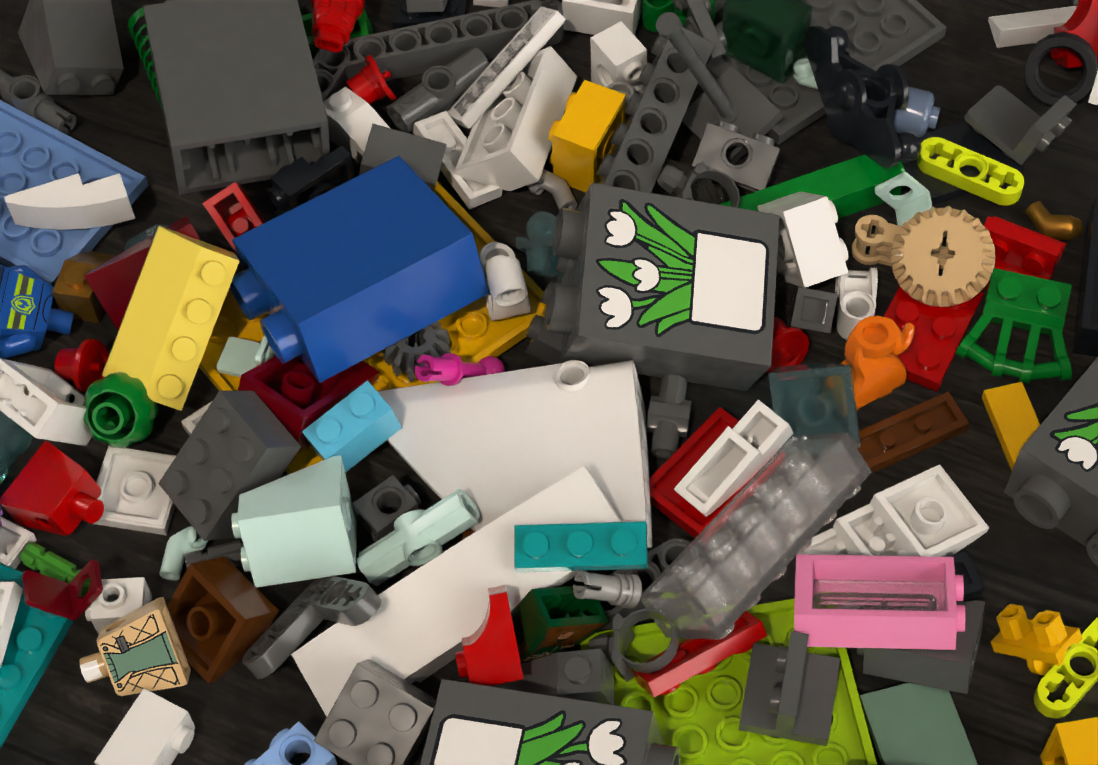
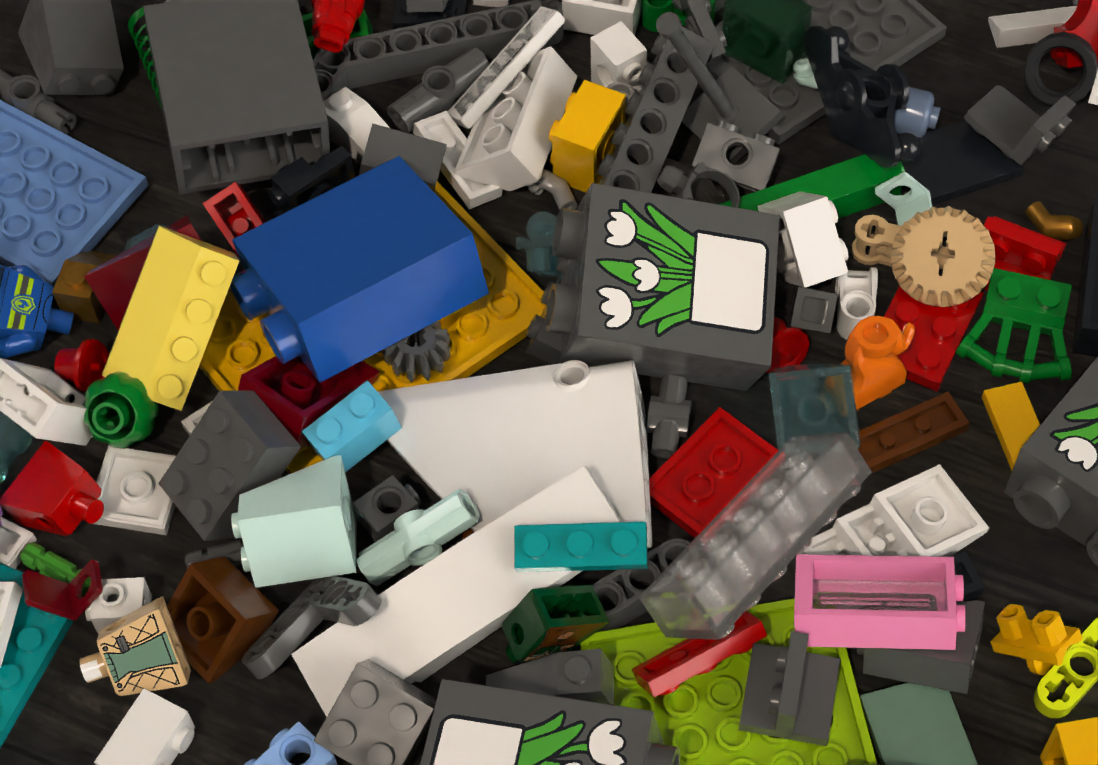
white slope [4,173,135,230] -> none
light aqua arm [159,526,208,581] -> none
light aqua bracket [216,335,276,377] -> none
red piece [346,54,397,105] -> none
dark pink pin [415,353,505,386] -> none
red arch [455,585,524,686] -> none
white piece [480,241,531,321] -> none
light grey pin [573,571,642,609] -> none
dark grey piece [588,608,679,682] -> none
white slope [674,400,794,517] -> none
neon yellow beam [917,137,1024,206] -> none

